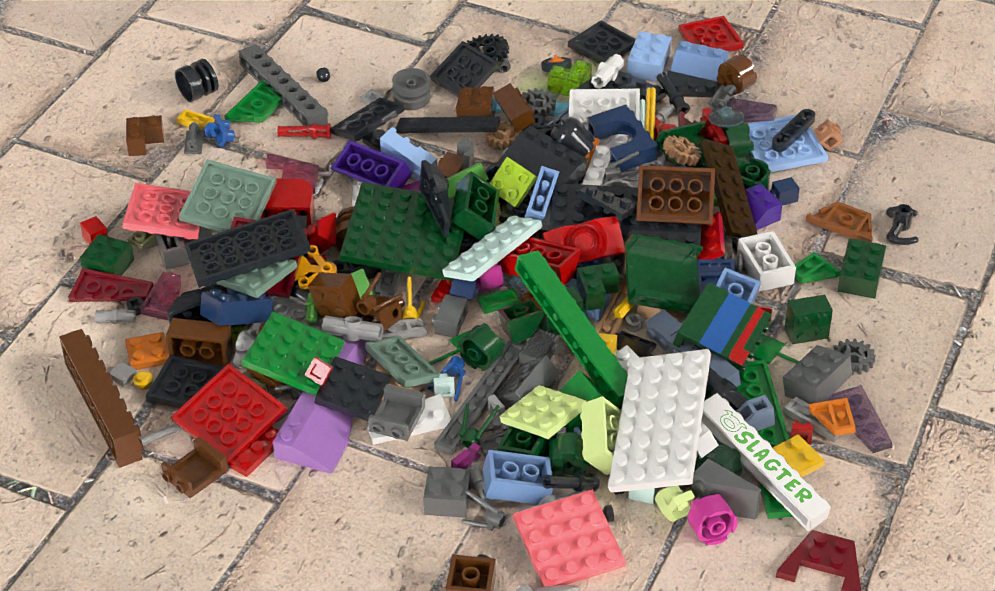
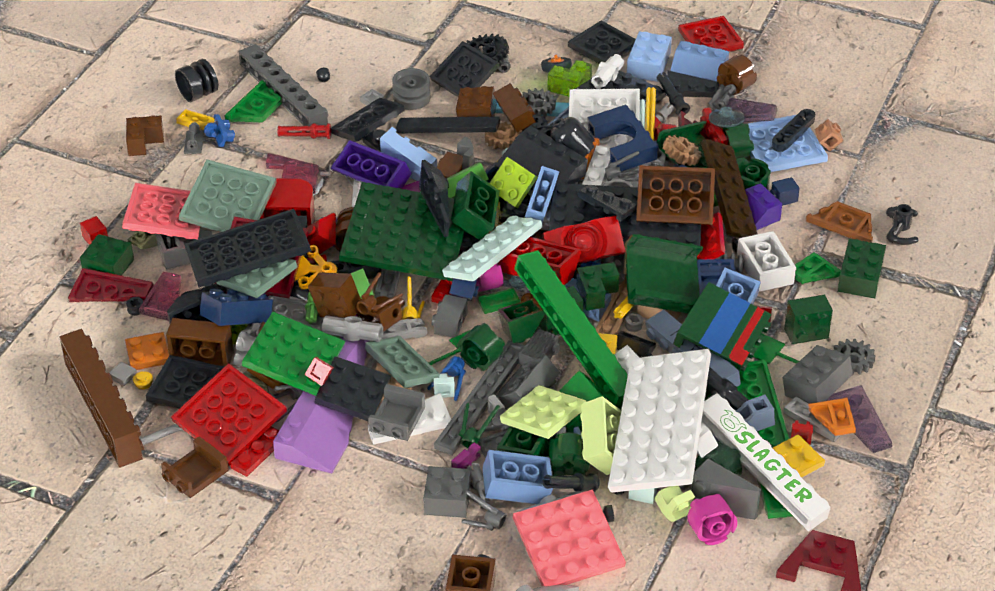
light grey pin [95,308,136,324] -> none

